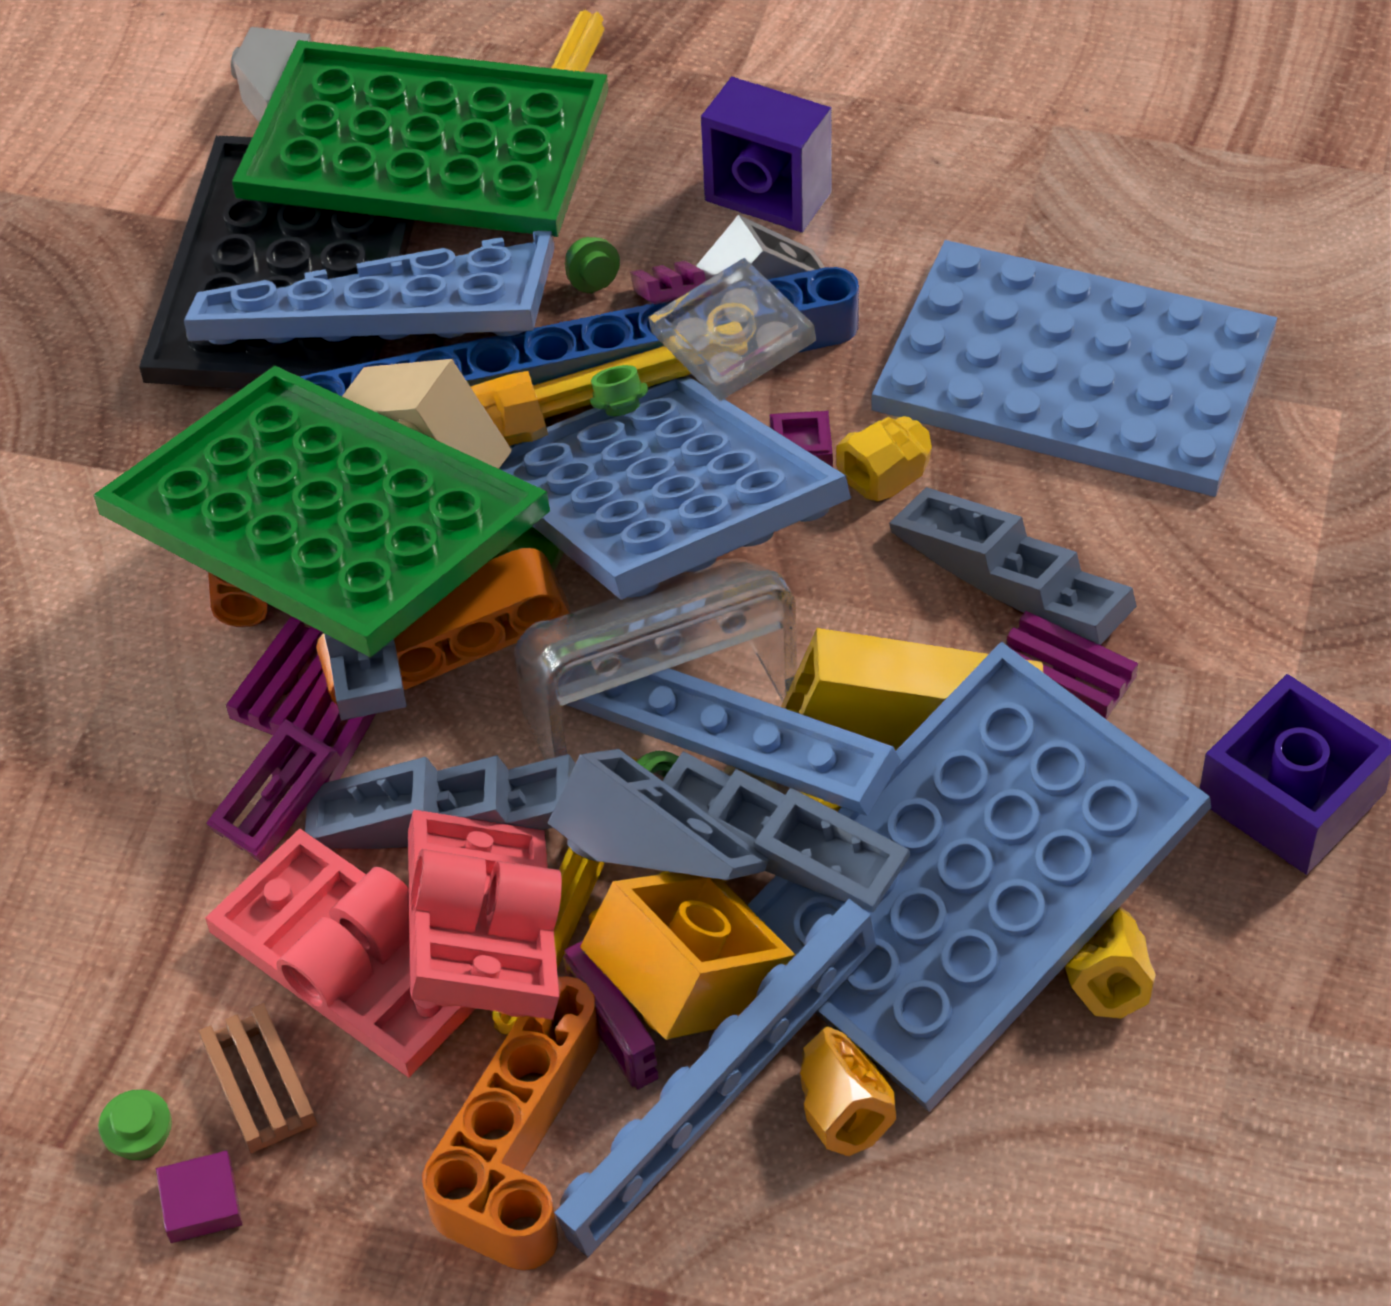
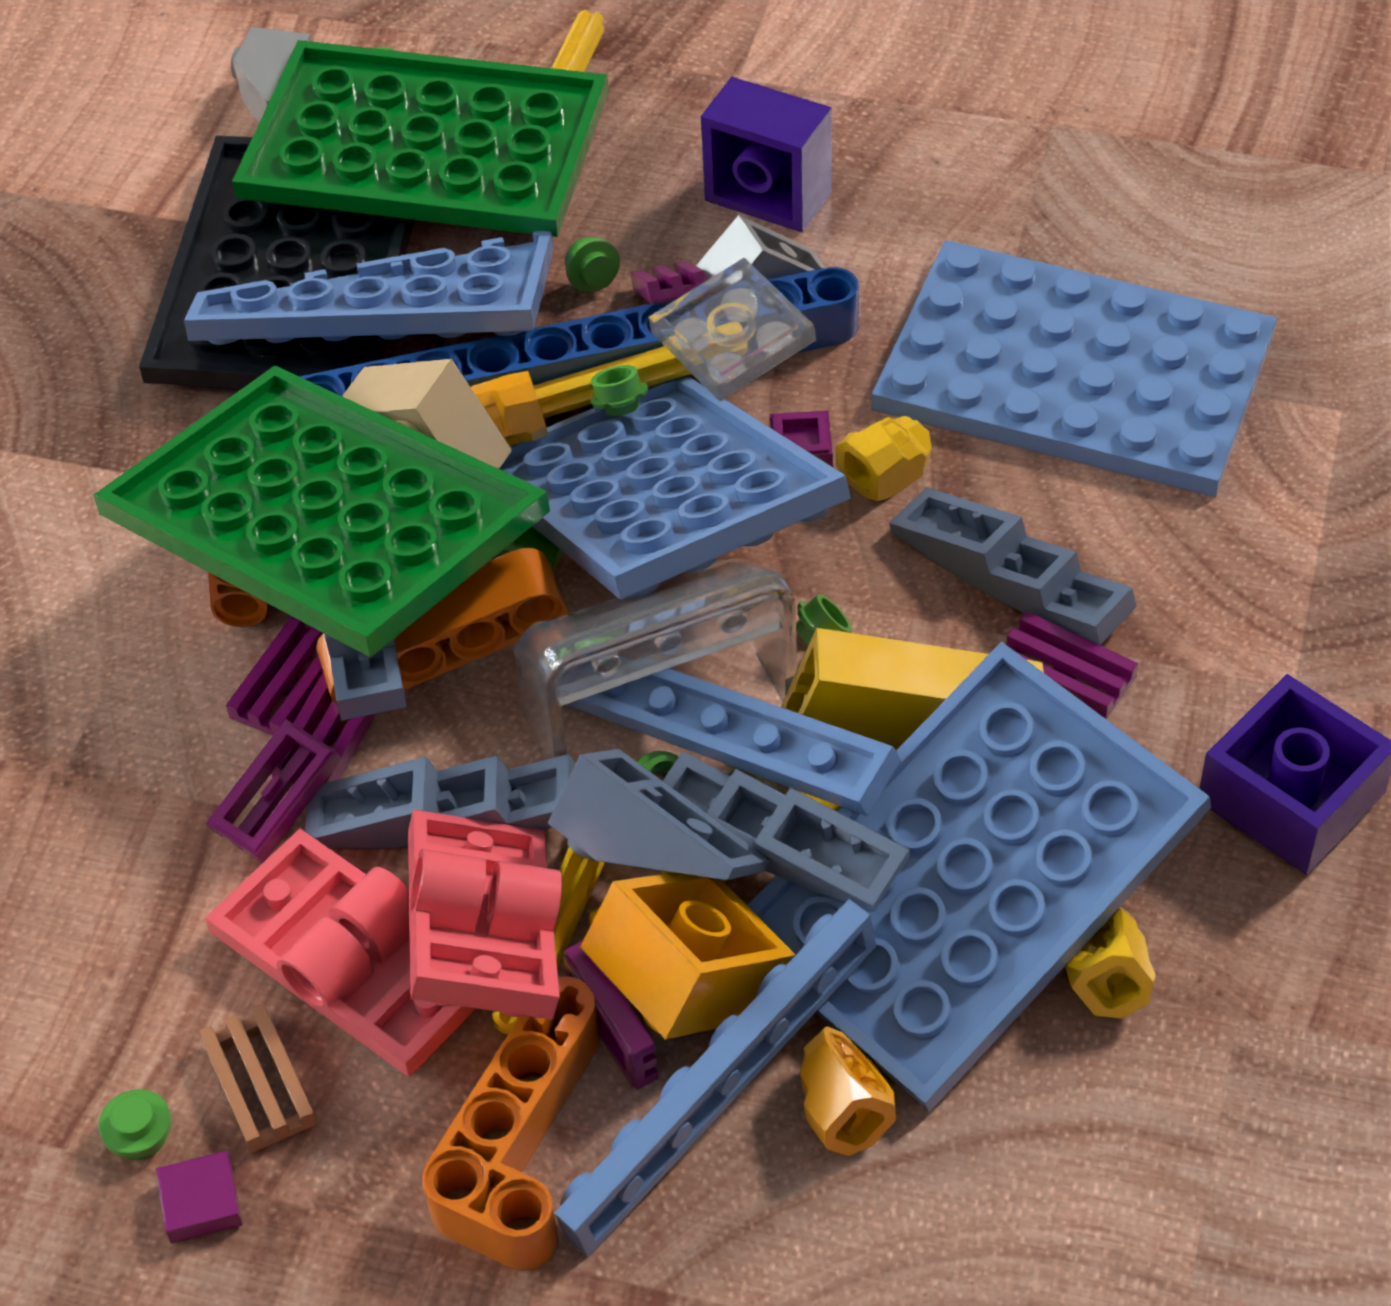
none -> bright green plate [794,594,852,646]

